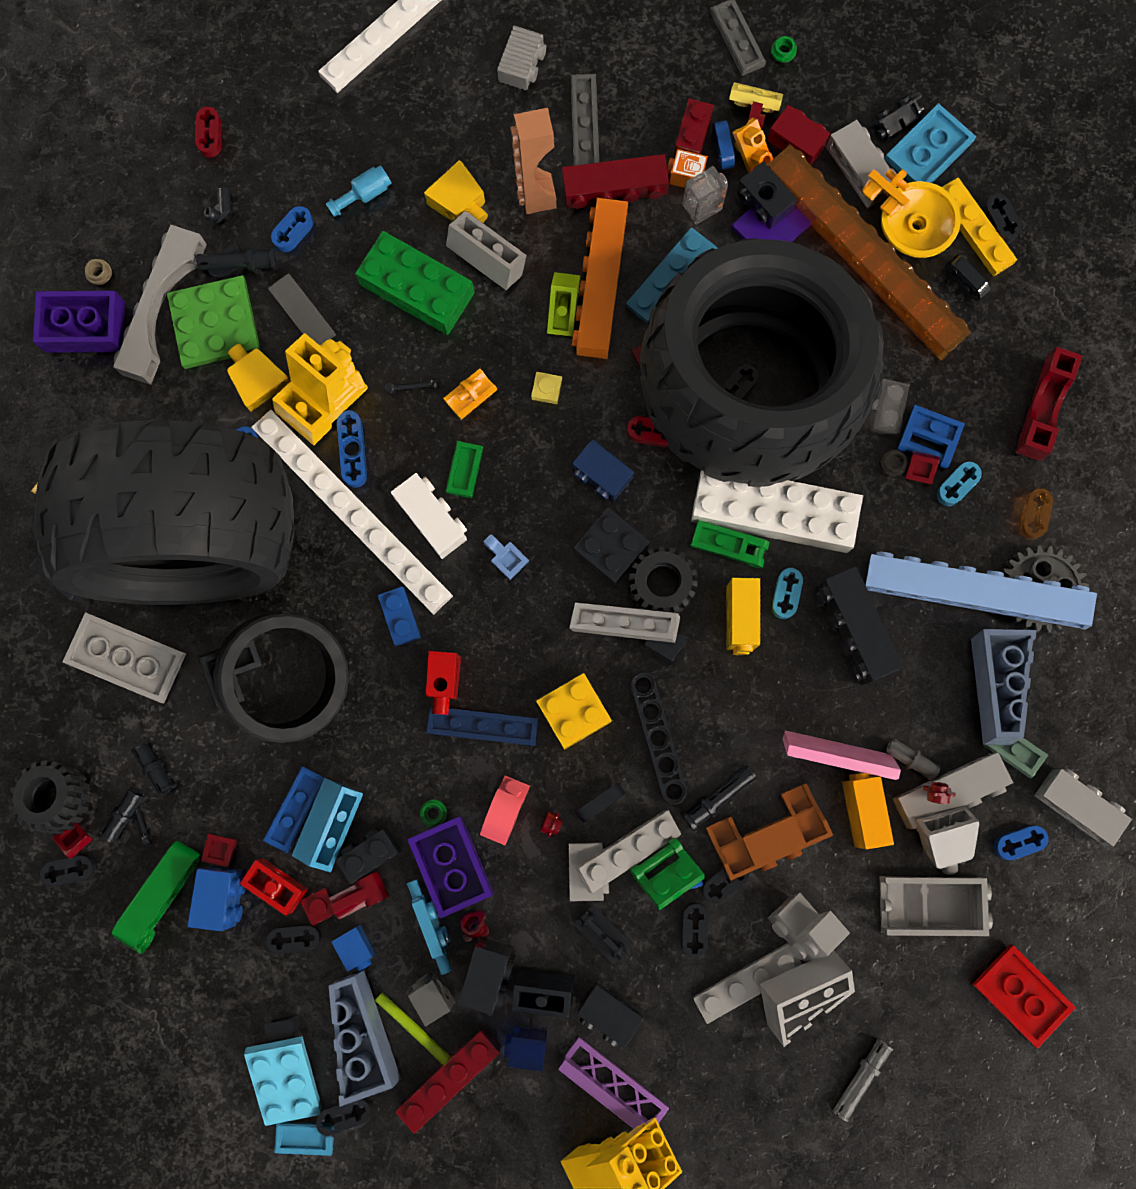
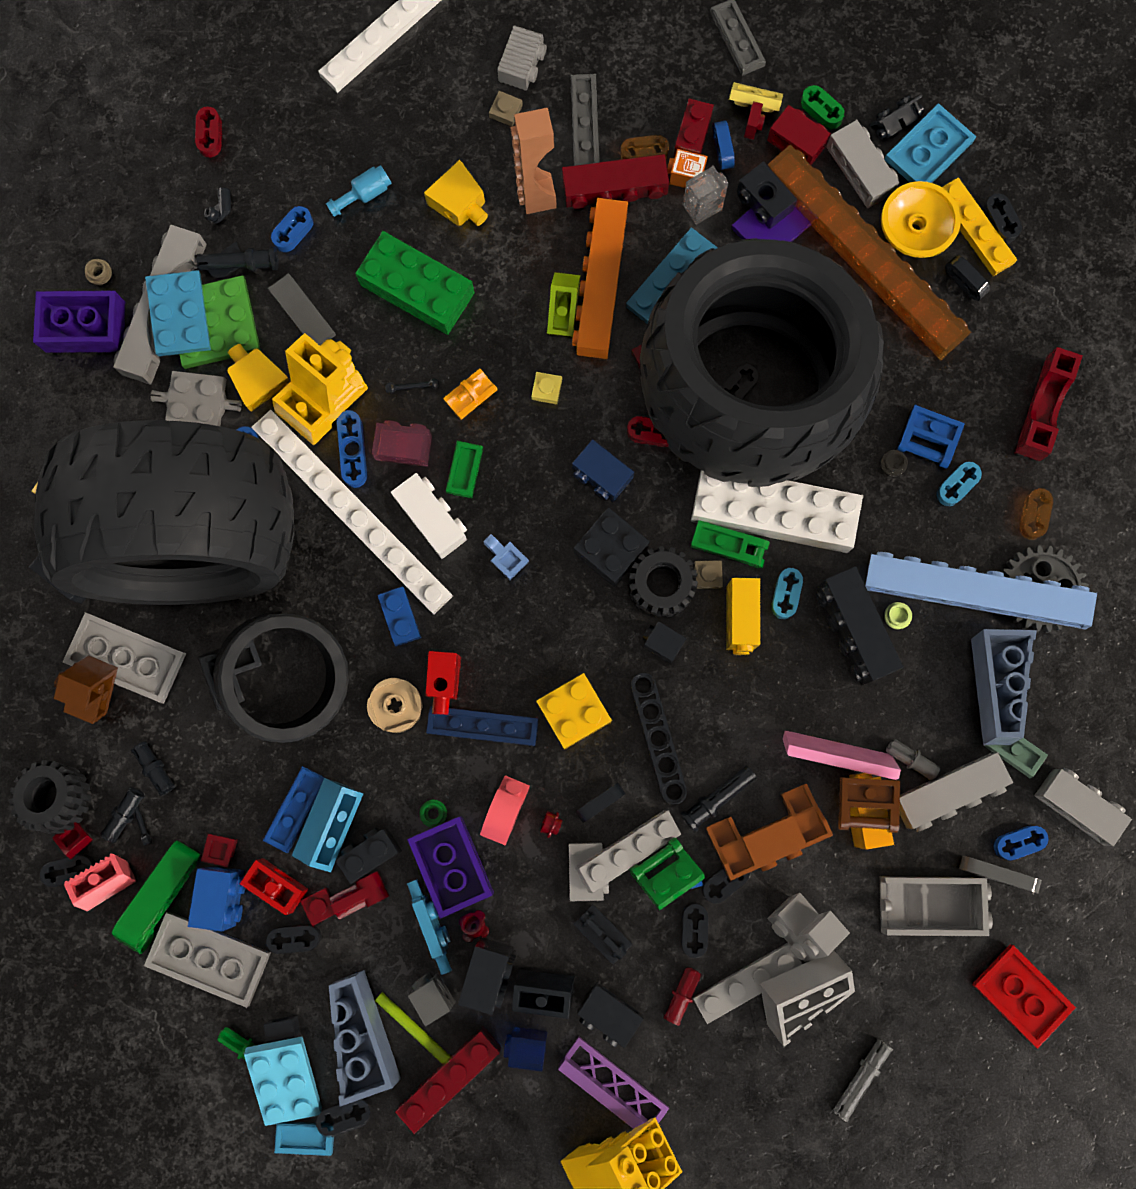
blue brick [332,925,376,972] -> none
light grey brick [446,211,527,290] -> none
light grey plate [570,603,680,643] -> none
light orange hips [732,118,774,172] -> none
green plate [771,36,797,63] -> none
light orange hips [862,169,910,218] -> none
clear plate [871,379,910,437] -> none
dark red plate [906,451,940,484] -> none
torso [916,806,979,875] -> none
dark red plate [923,782,956,804] -> none
none -> reddish brown brick [54,655,118,724]
none -> coral brick [64,854,136,911]
none -> light grey plate [144,912,271,1008]
none -> dark azure plate [145,271,211,356]
none -> light grey plate [151,371,242,426]
none -> green axle [217,1027,256,1061]
none -> tan plate [367,678,423,733]
none -> clear pink brick [372,421,432,467]
none -> dark tan plate [489,91,523,126]
none -> clear orange beam [621,135,669,160]
none -> dark red axle [663,967,701,1026]
none -> dark tan plate [694,561,723,589]
none -> green beam [801,85,845,129]
none -> reddish brown plate [838,778,900,833]
none -> yellowish green plate [884,602,912,629]
none -> dark grey beam [959,856,1042,894]

